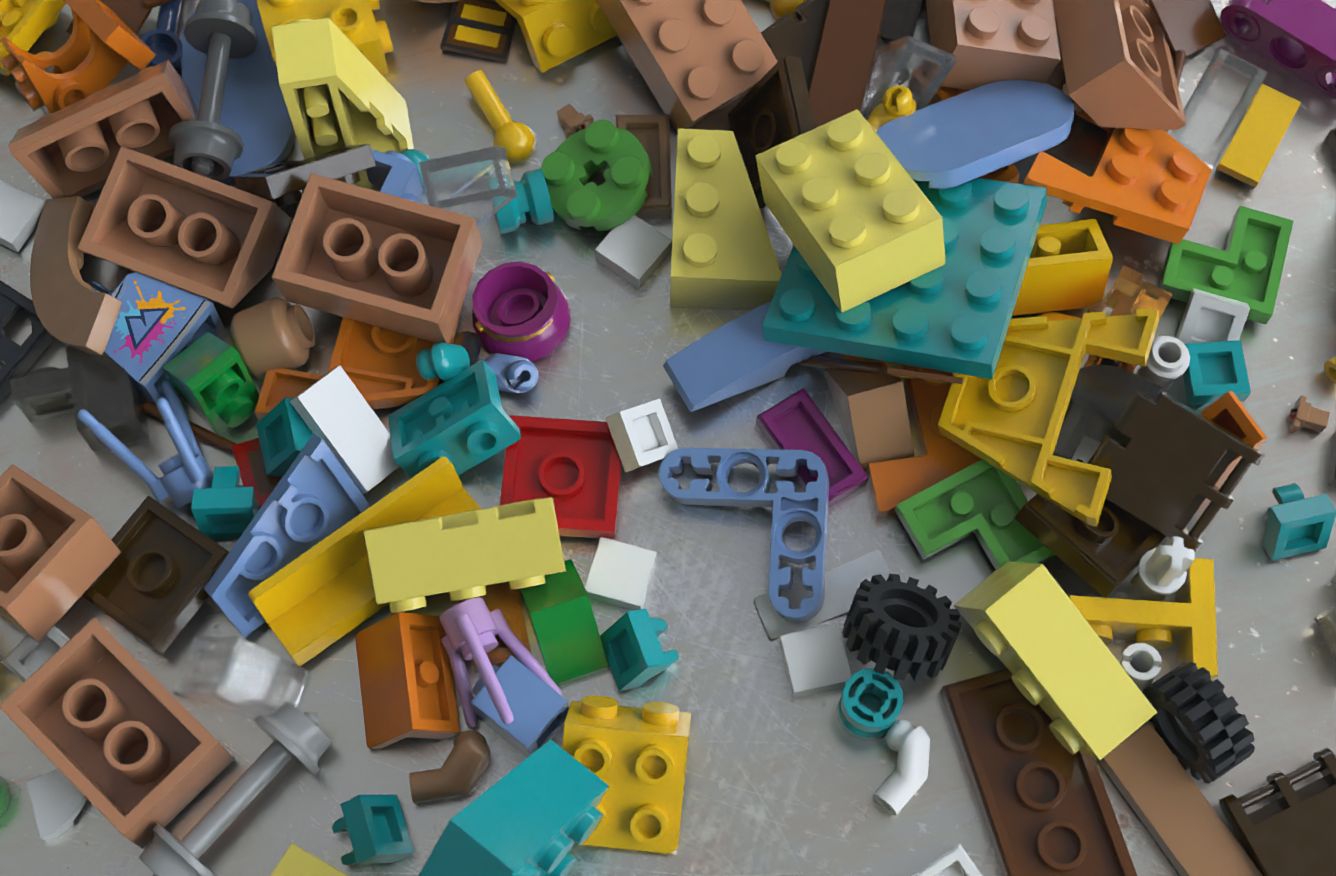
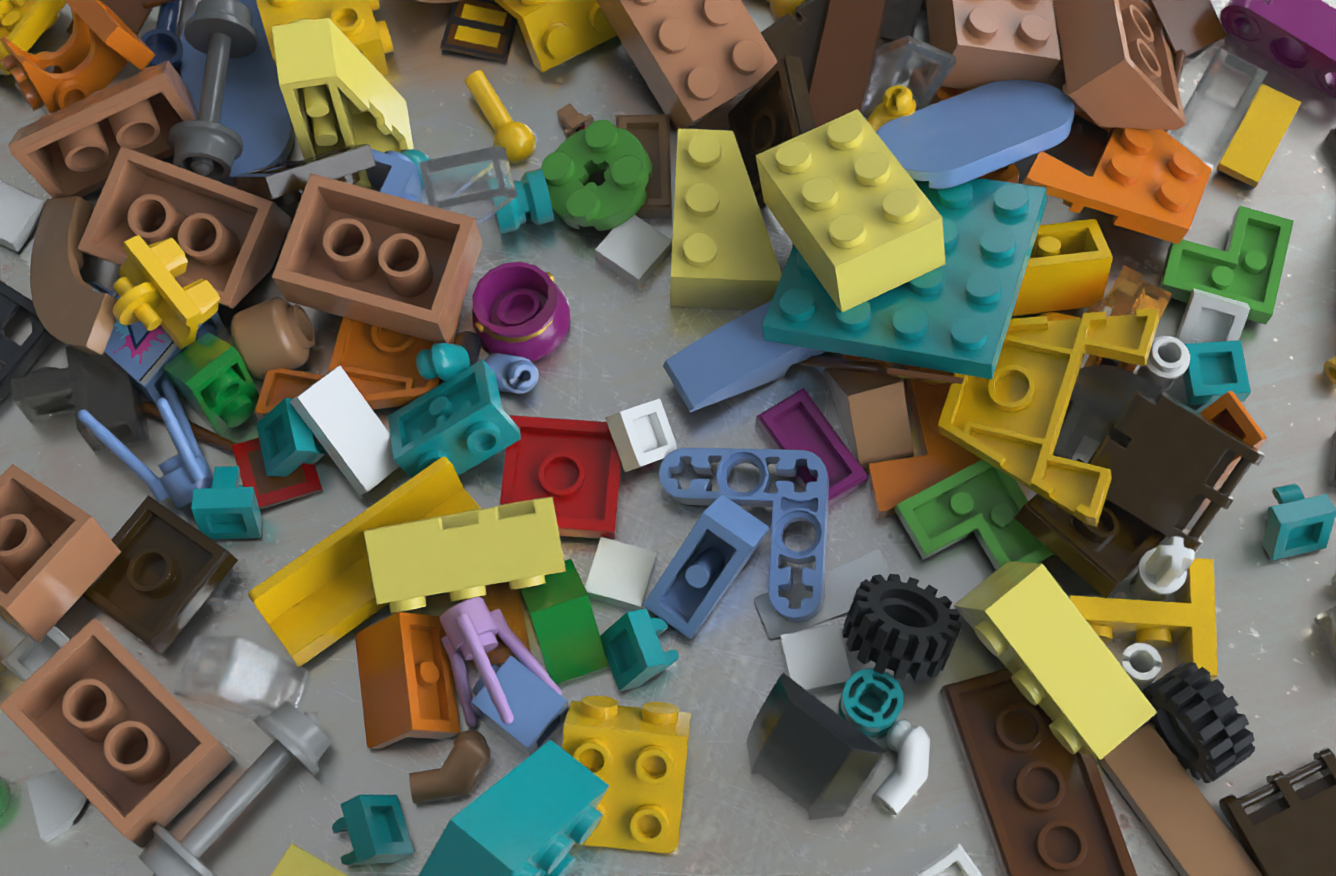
medium blue wing [204,433,371,638] -> none
medium nougat piece [1289,395,1330,433] -> none
none -> yellow hips [112,235,220,350]
none -> medium blue slope [643,494,770,639]
none -> black slope [747,673,886,820]

